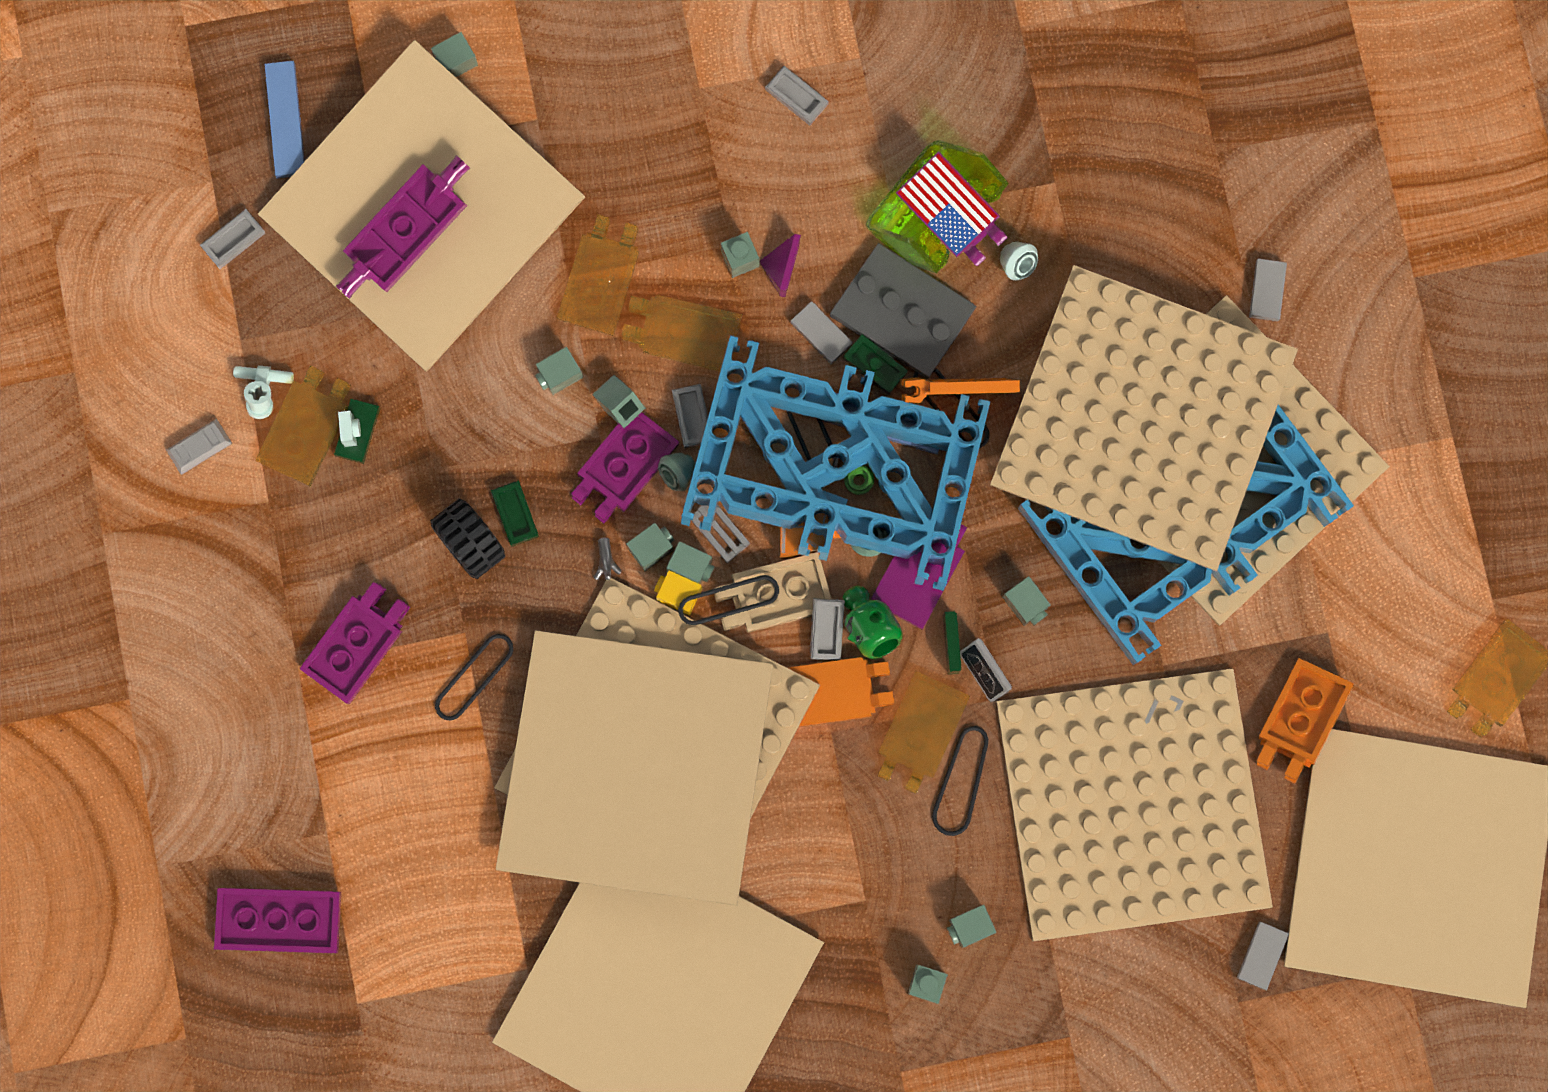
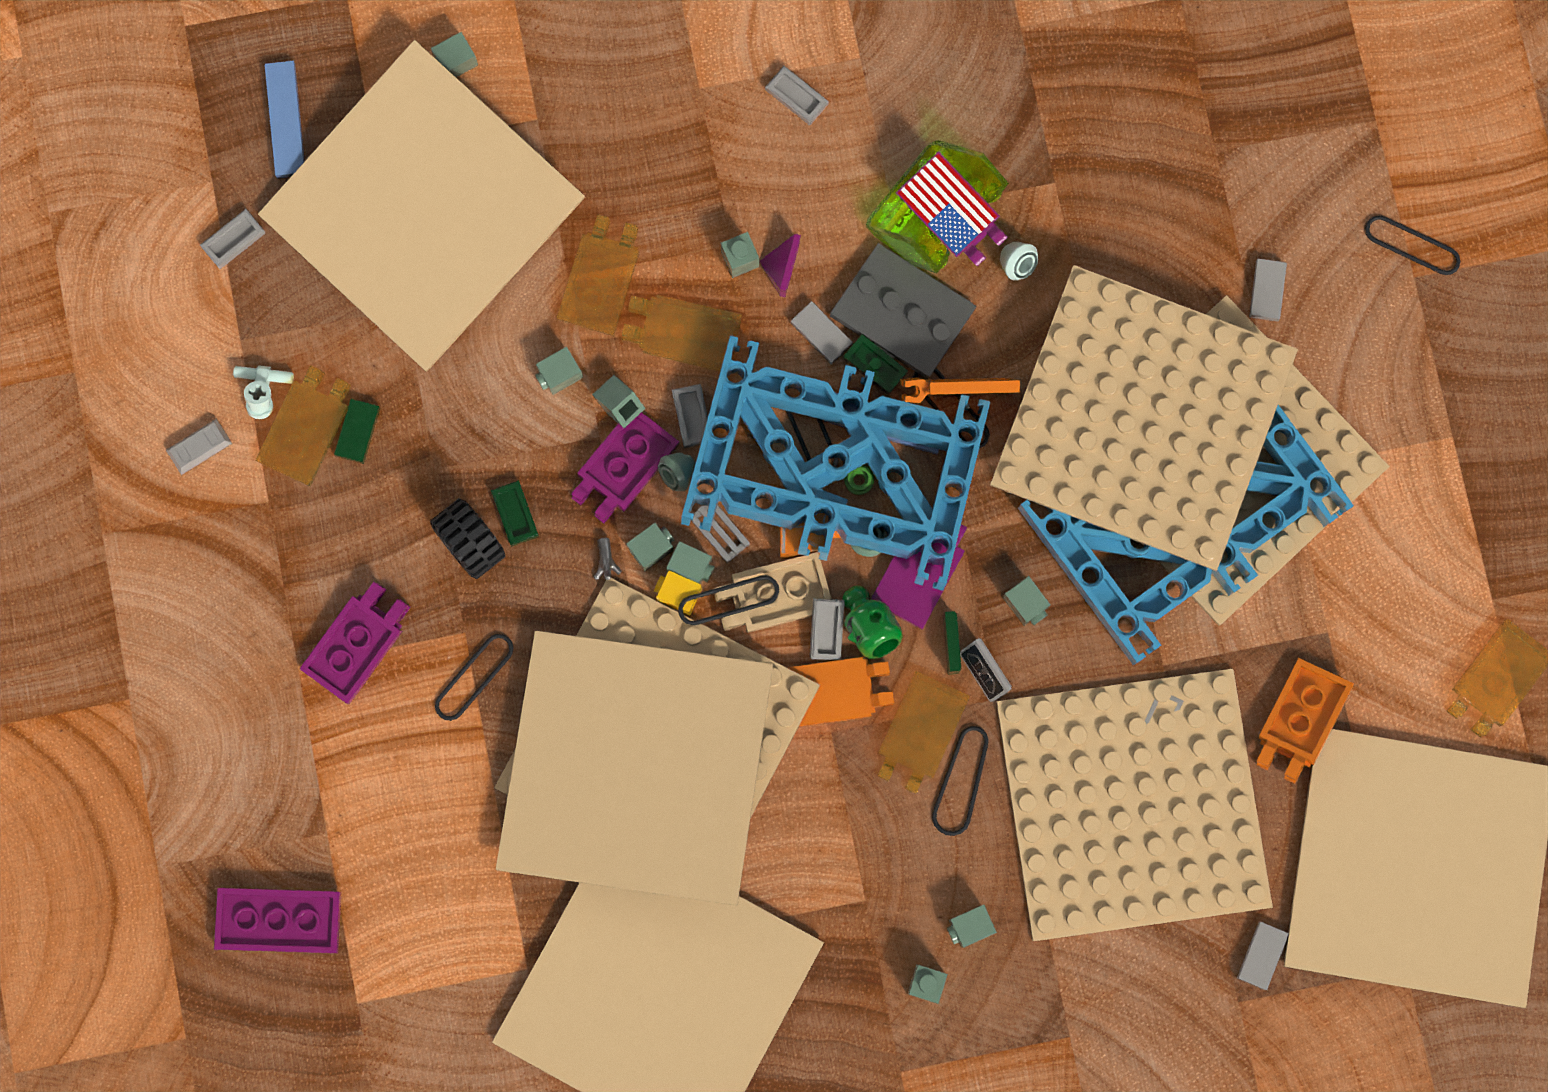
magenta plate [336,155,470,299] -> none
light aqua plate [338,411,361,447] -> none
none -> black piece [1365,216,1461,275]

